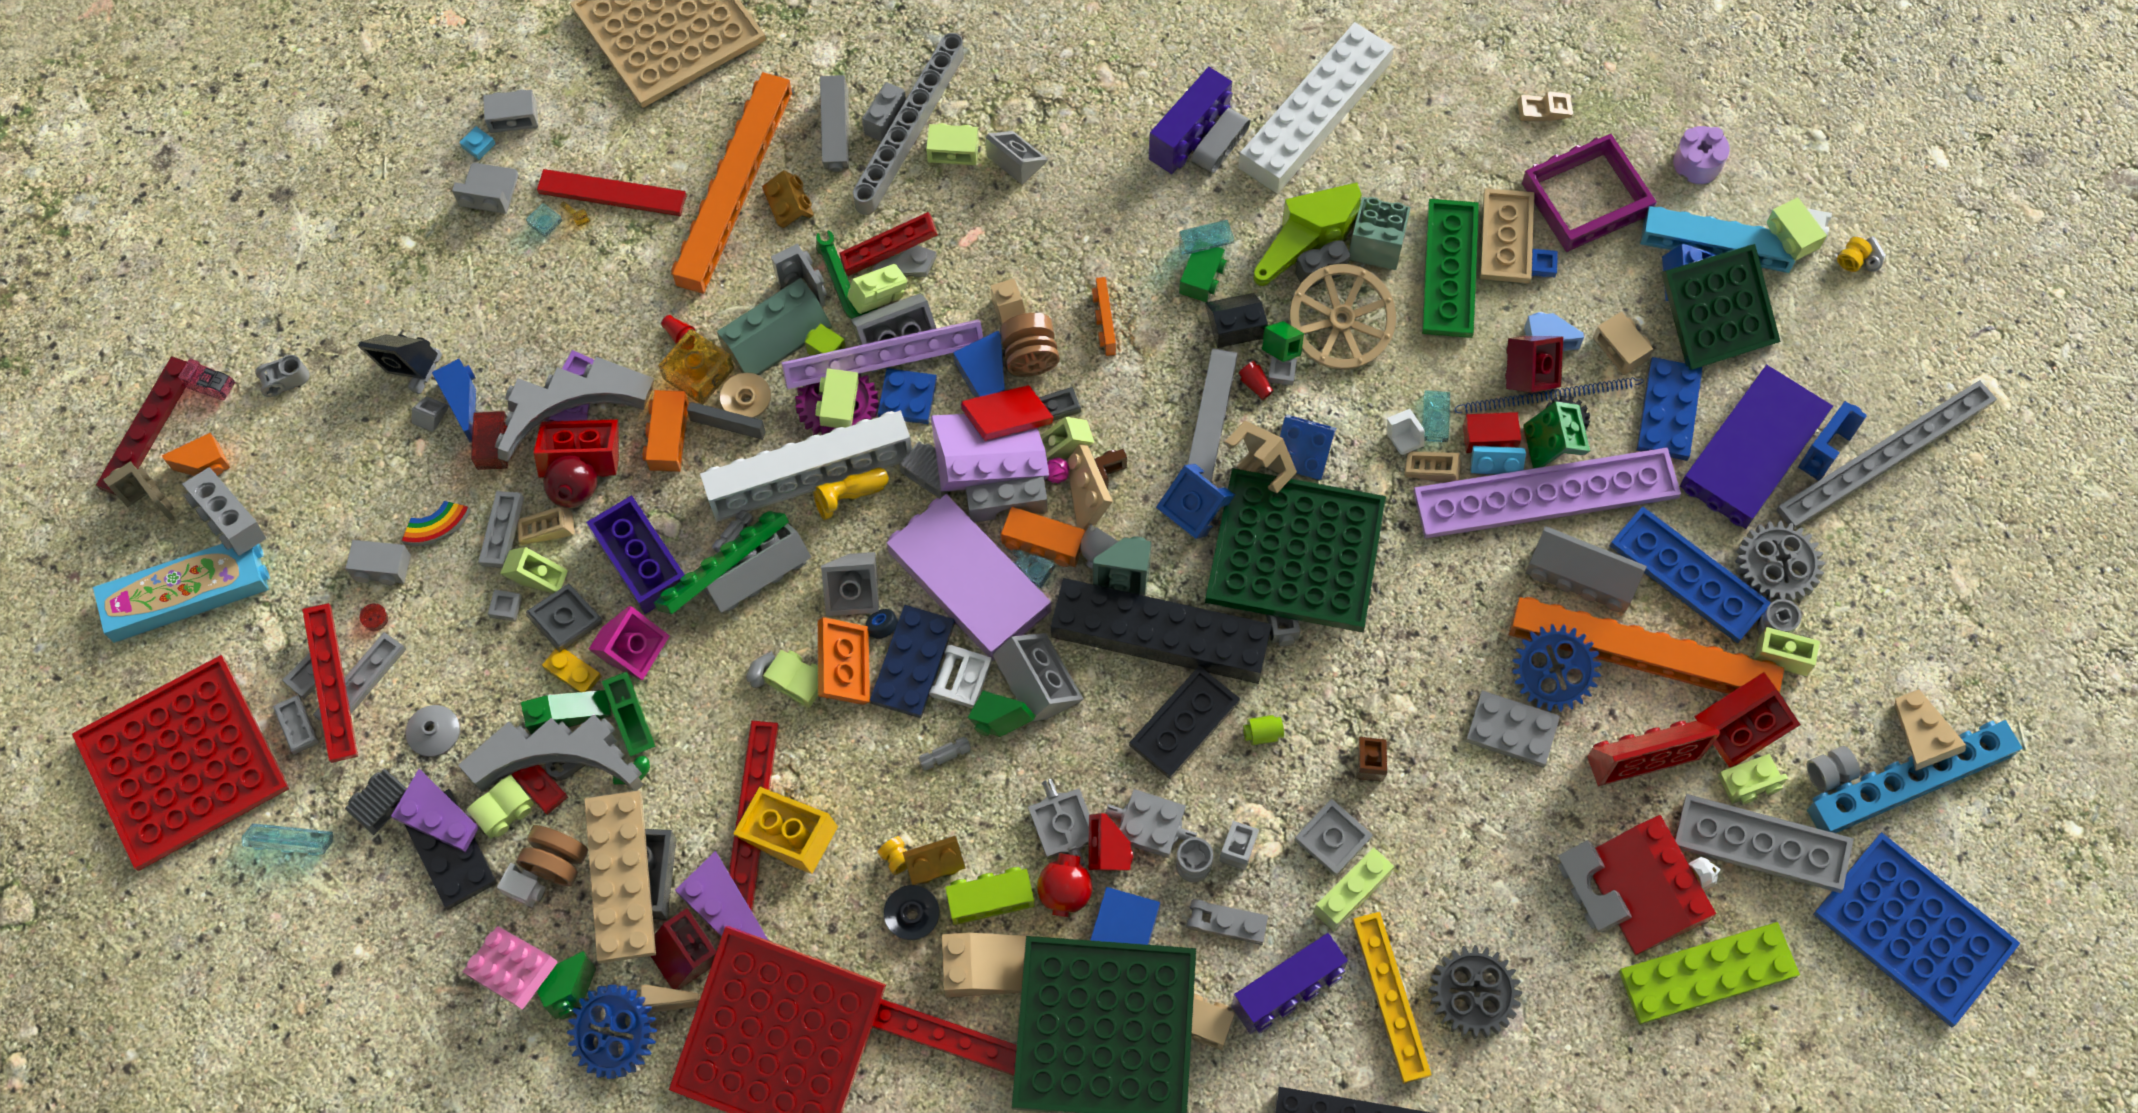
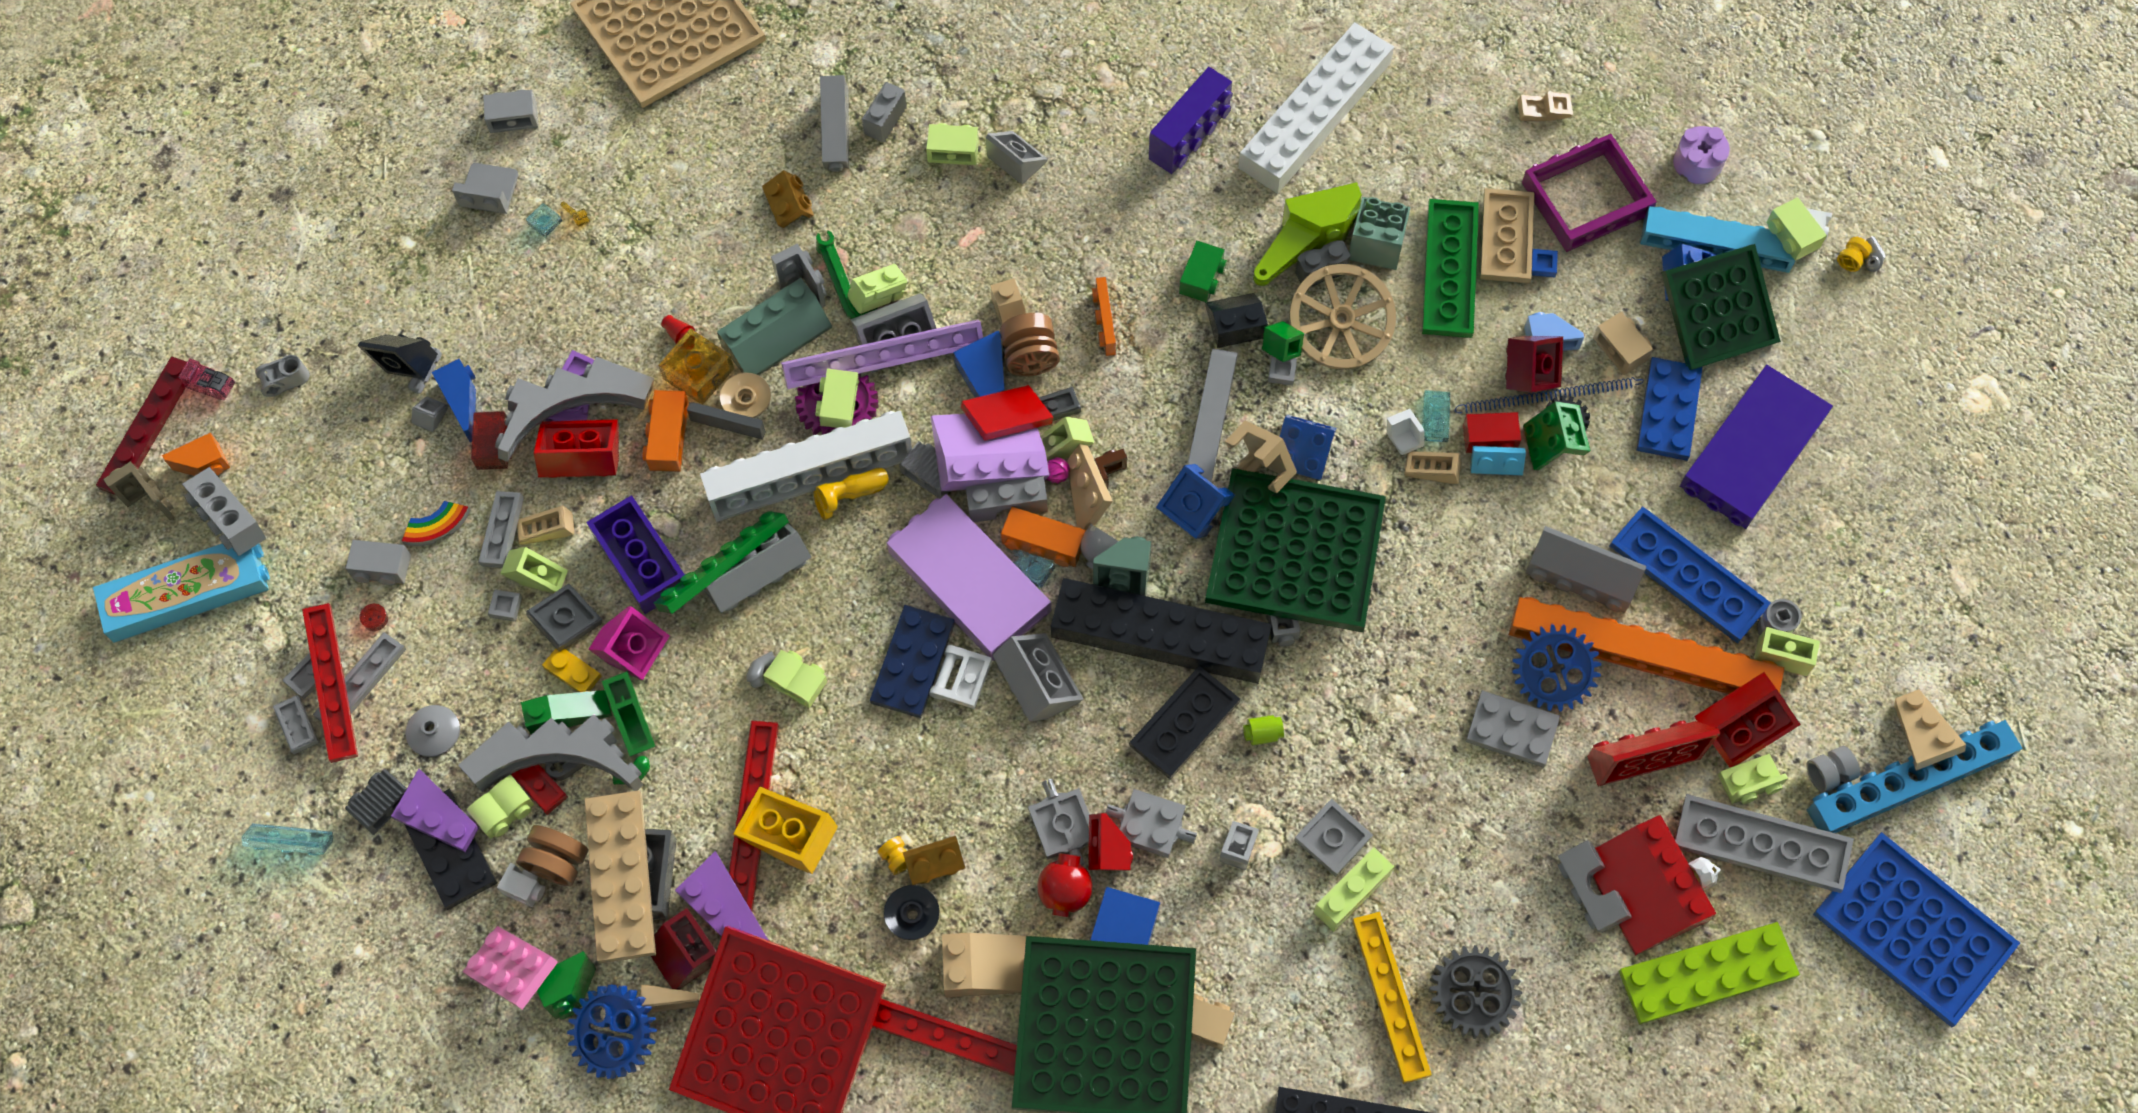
red plate [72,655,290,871] -> none
medium azure plate [459,126,496,160] -> none
red tile [537,169,687,216] -> none
dark red cylinder [543,455,598,508] -> none
orange brick [671,72,792,294] -> none
light grey axle [712,510,753,553] -> none
lime brick [805,323,846,356] -> none
orange plate [818,617,870,705] -> none
light grey slope [821,552,879,616] -> none
red tile [839,212,938,276] -> none
light grey beam [853,33,964,215] -> none
black wheel [866,609,898,639] -> none
light grey wing [872,245,937,278] -> none
blue plate [878,368,937,424] -> none
light grey axle [918,737,971,770] -> none
lime brick [945,867,1035,926] -> none
green slope [967,691,1036,737] -> none
light grey wheel [1176,837,1213,882] -> none
clear light blue bracket [1179,219,1234,255] -> none
light grey plate [1186,899,1268,945] -> none
light grey beam [1191,108,1251,173] -> none
dark purple brick [1231,933,1348,1035] -> none
red cone [1238,361,1274,400] -> none
reddish brown slope [1356,737,1387,782] -> none
lavender plate [1413,448,1681,539] -> none
light grey gear [1735,521,1825,602] -> none
light grey plate [1776,380,1997,530] -> none
blue panel [1798,401,1867,481] -> none

